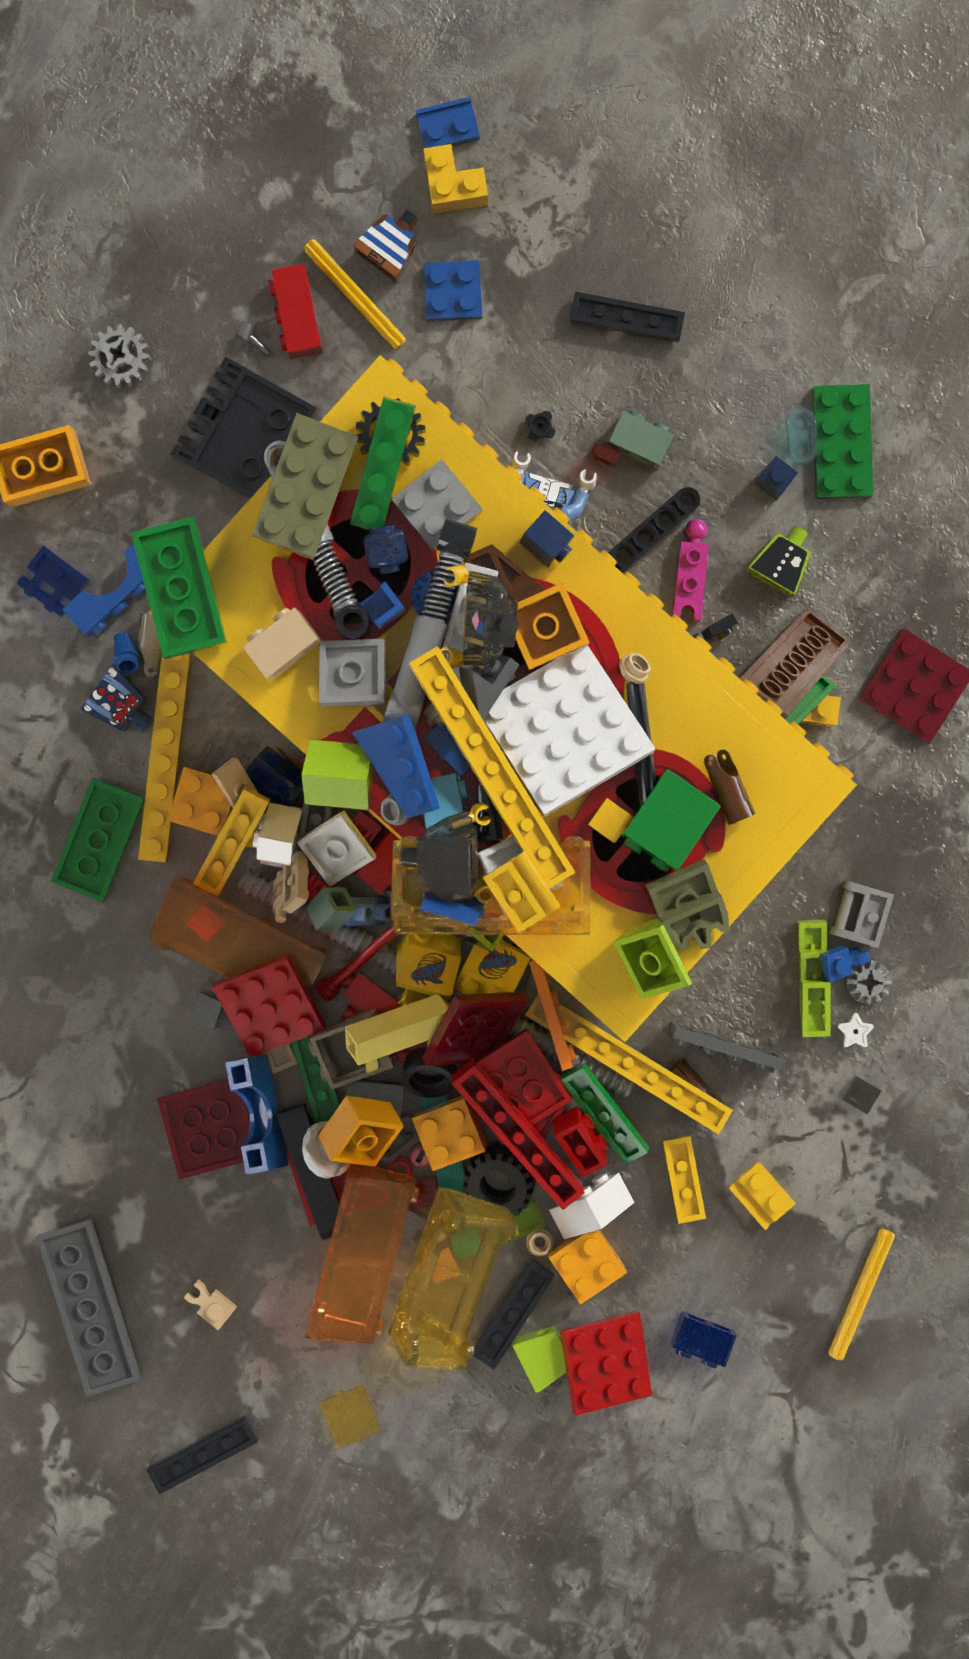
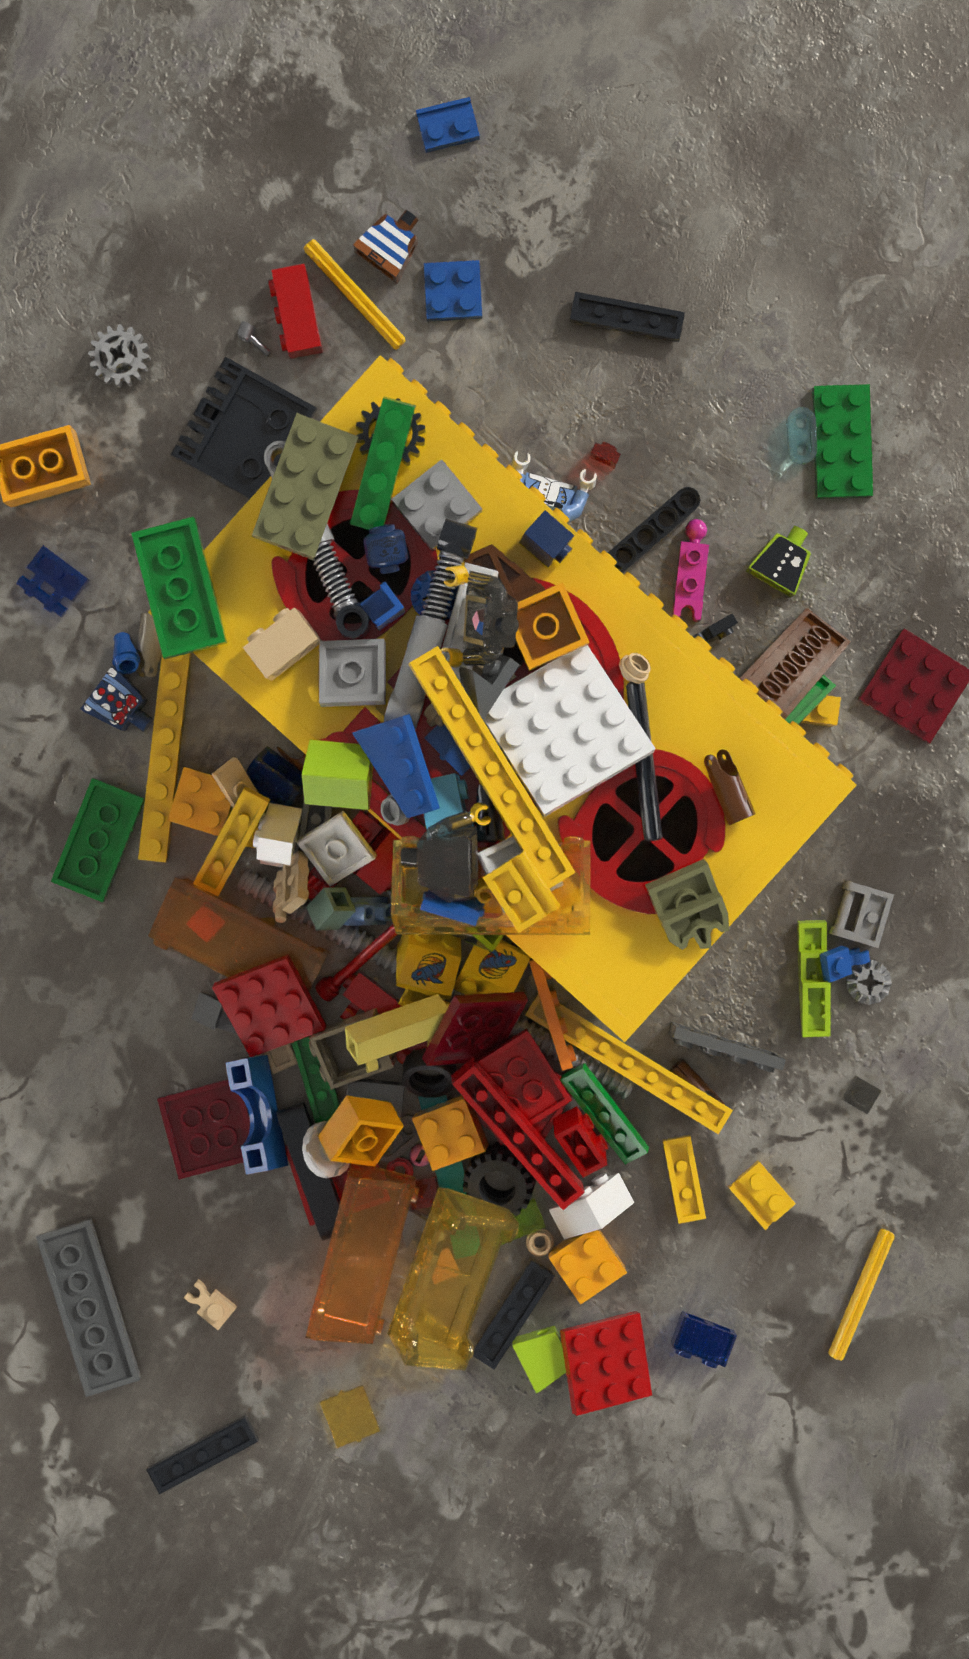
blue arch [62,543,146,637] -> none
yellow brick [424,144,488,214] -> none
black plate [525,411,556,442] -> none
yellow tile [587,798,633,843] -> none
sand green brick [607,411,674,470] -> none
lime slope [613,918,692,999] -> none
green panel [621,769,721,872] -> none
dark blue brick [755,456,798,501] -> none
white plate [837,1012,874,1047] -> none

